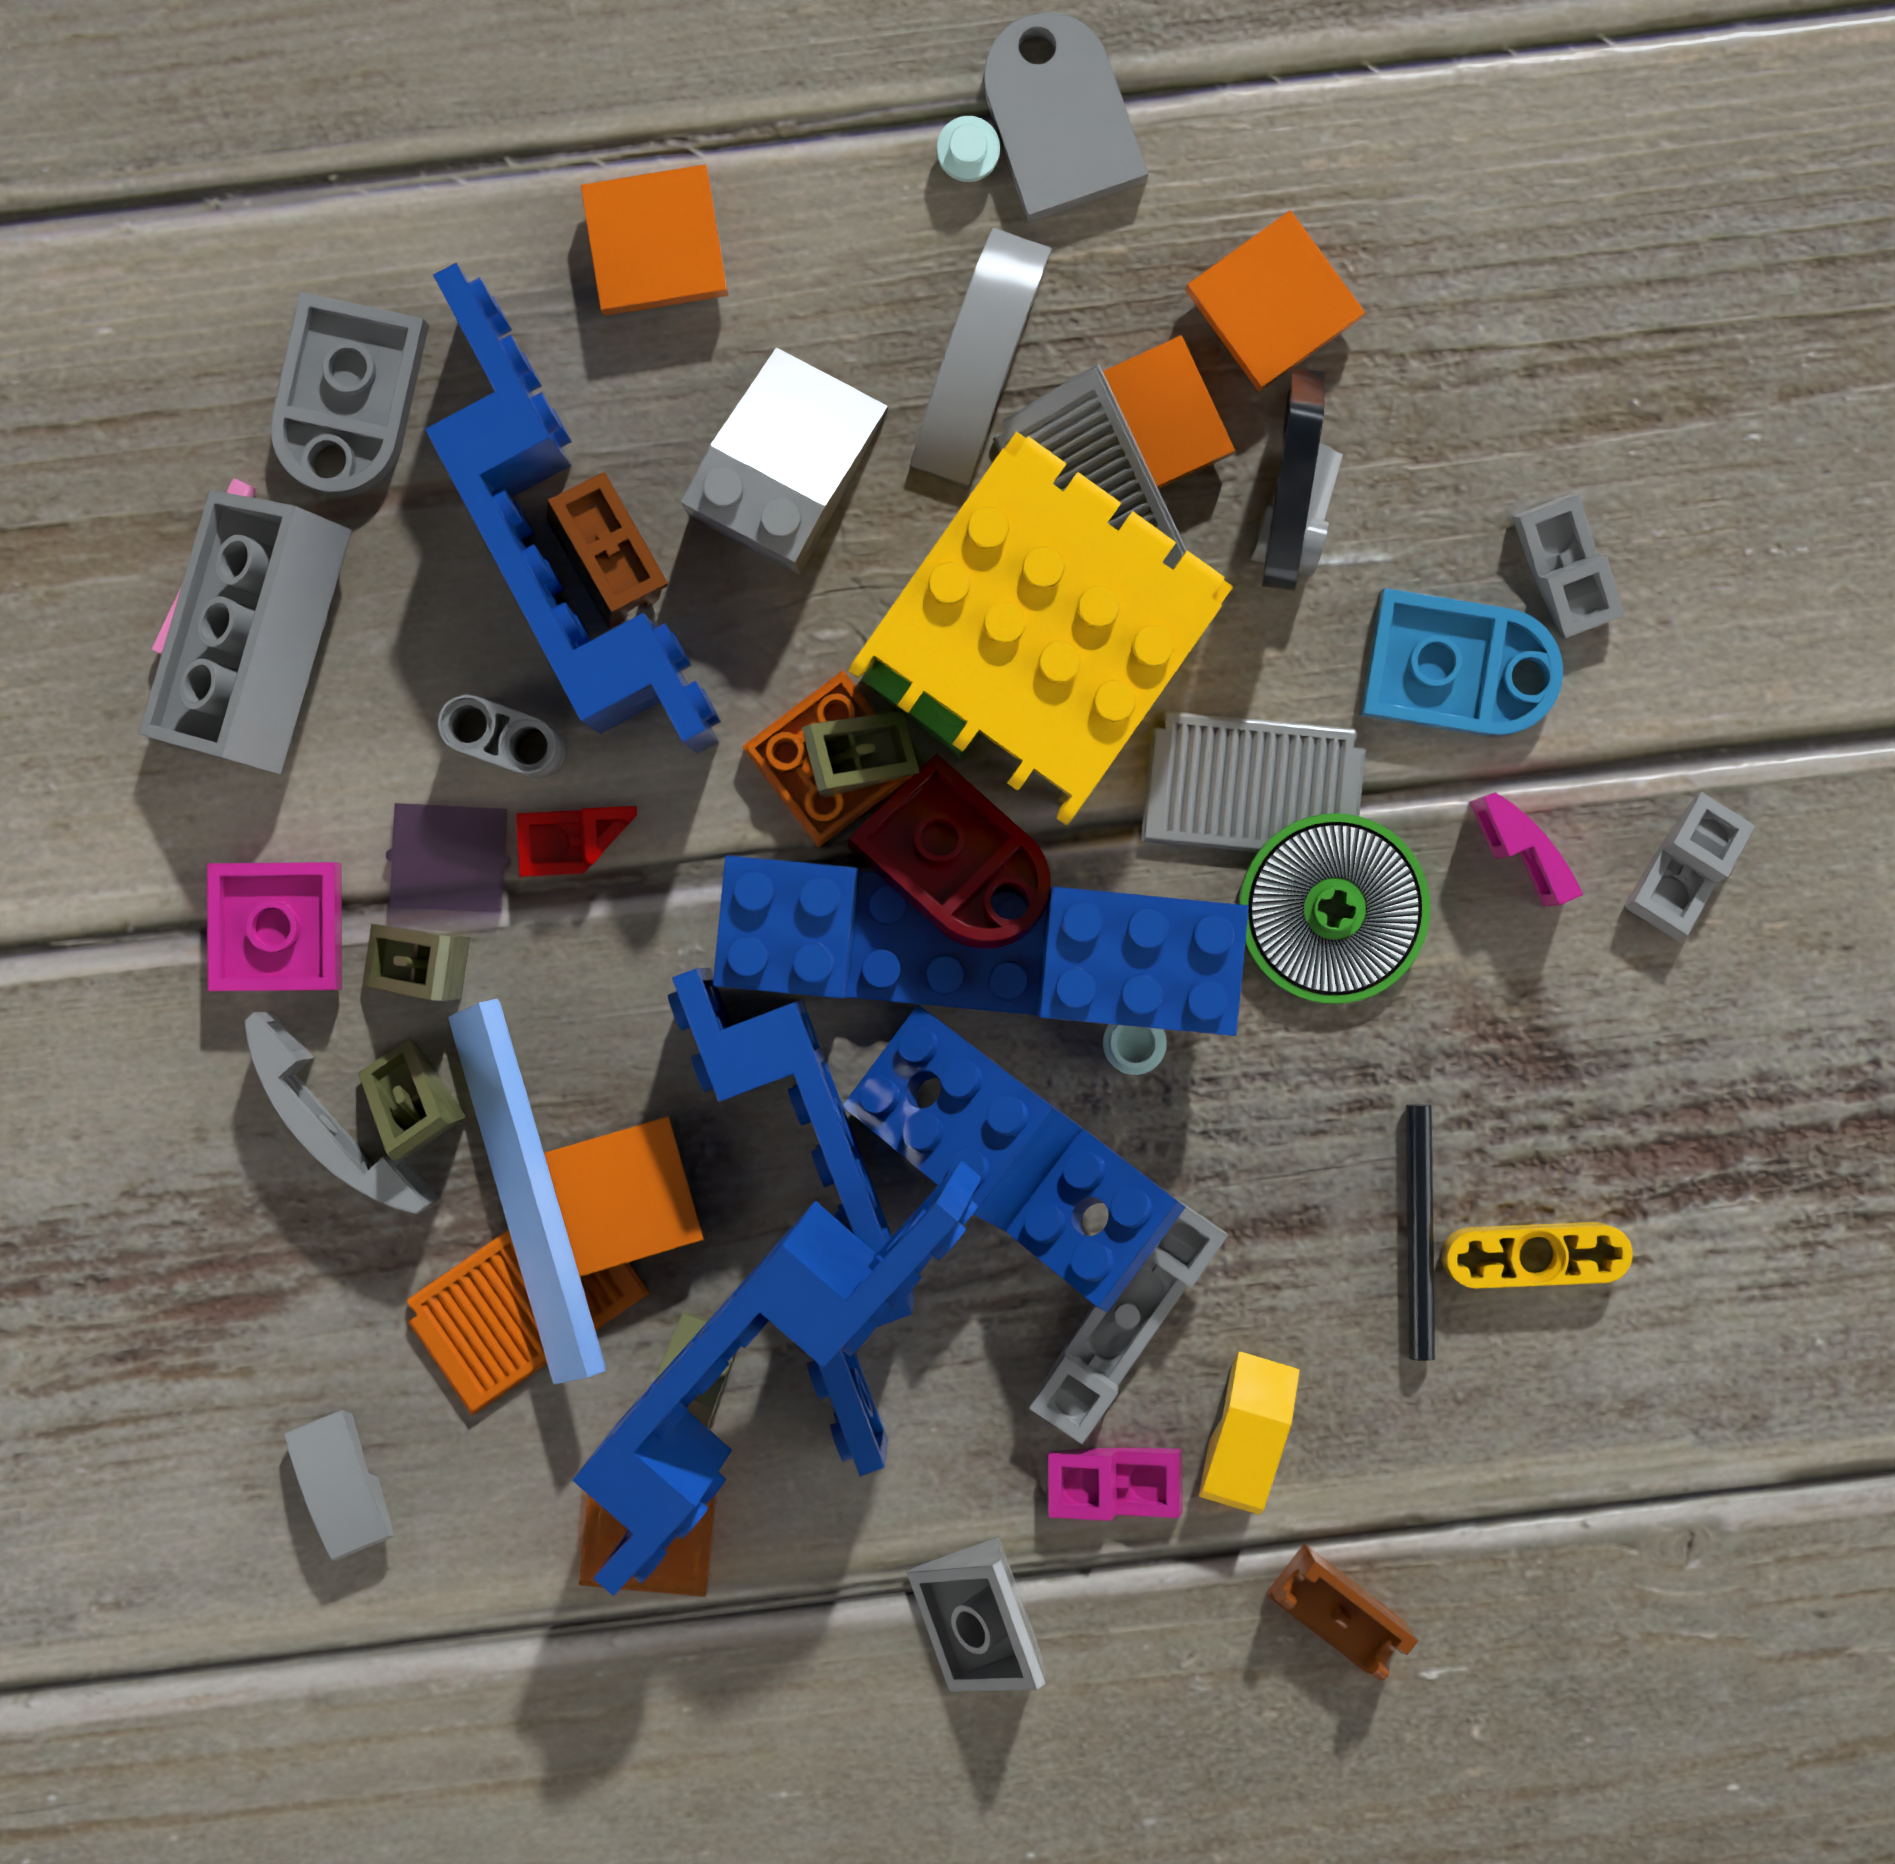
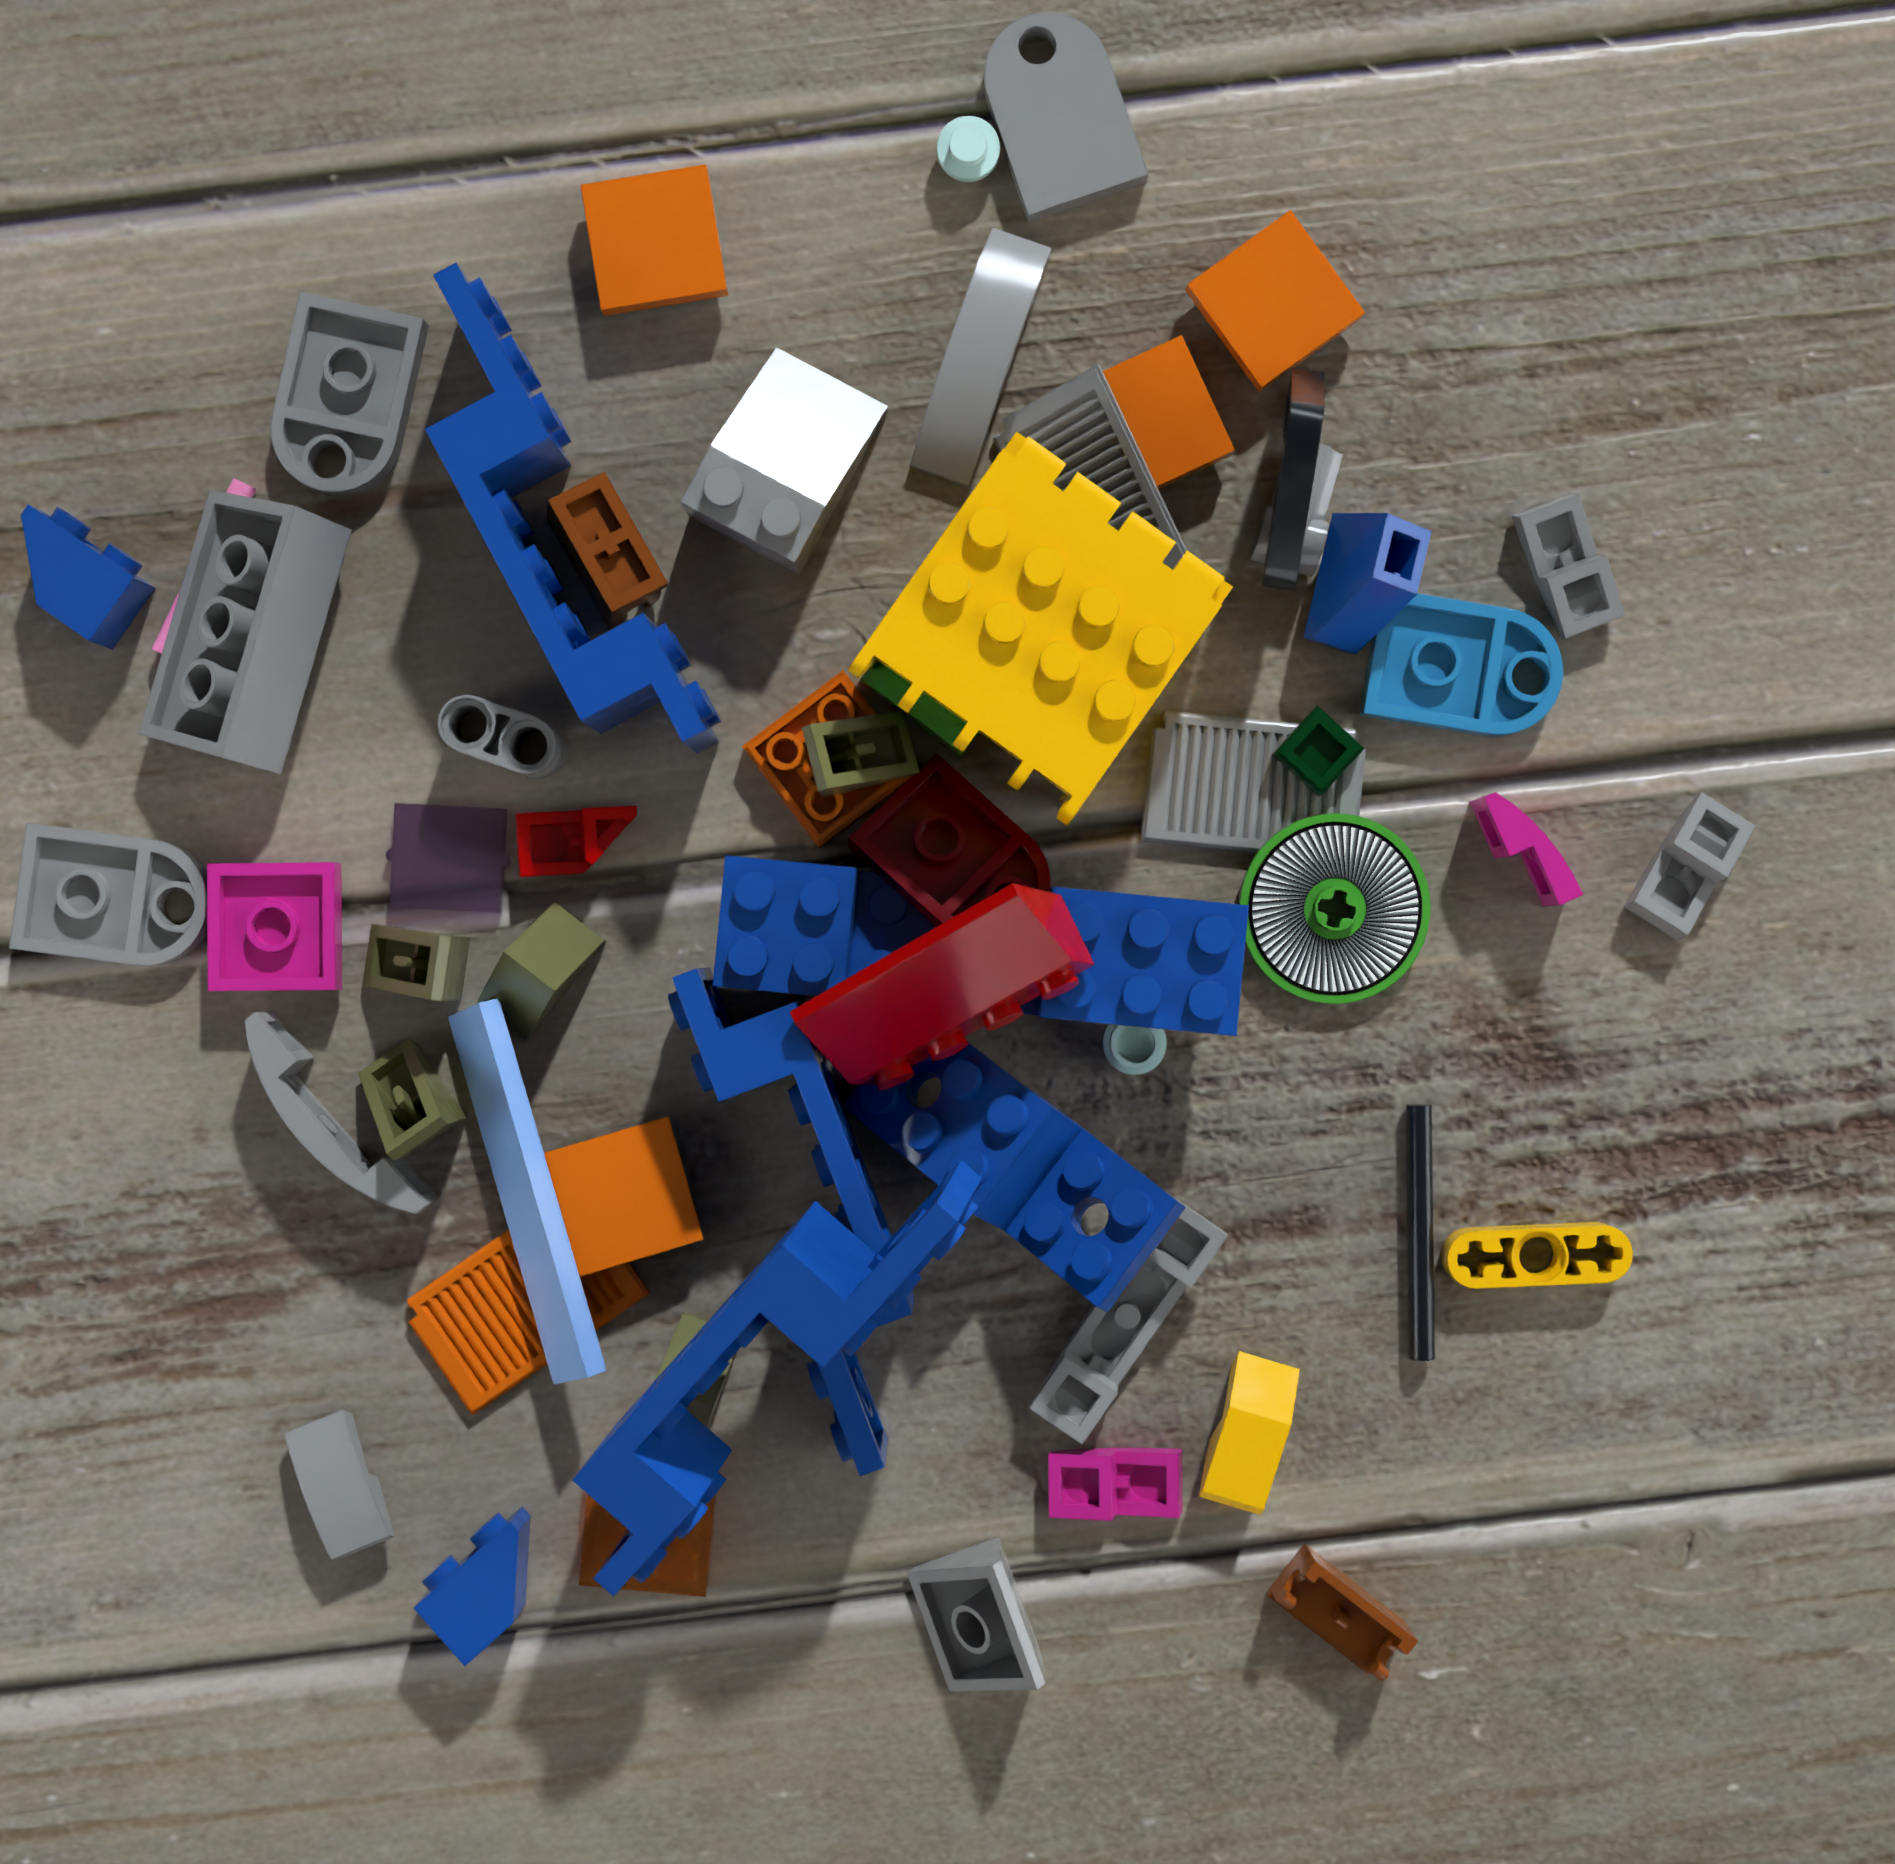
none -> light grey tile [9,823,207,966]
none -> blue slope [21,504,156,650]
none -> blue slope [414,1506,531,1666]
none -> olive slope [477,902,606,1040]
none -> red slope [790,883,1095,1091]
none -> dark green tile [1272,705,1365,797]
none -> blue slope [1303,513,1432,654]

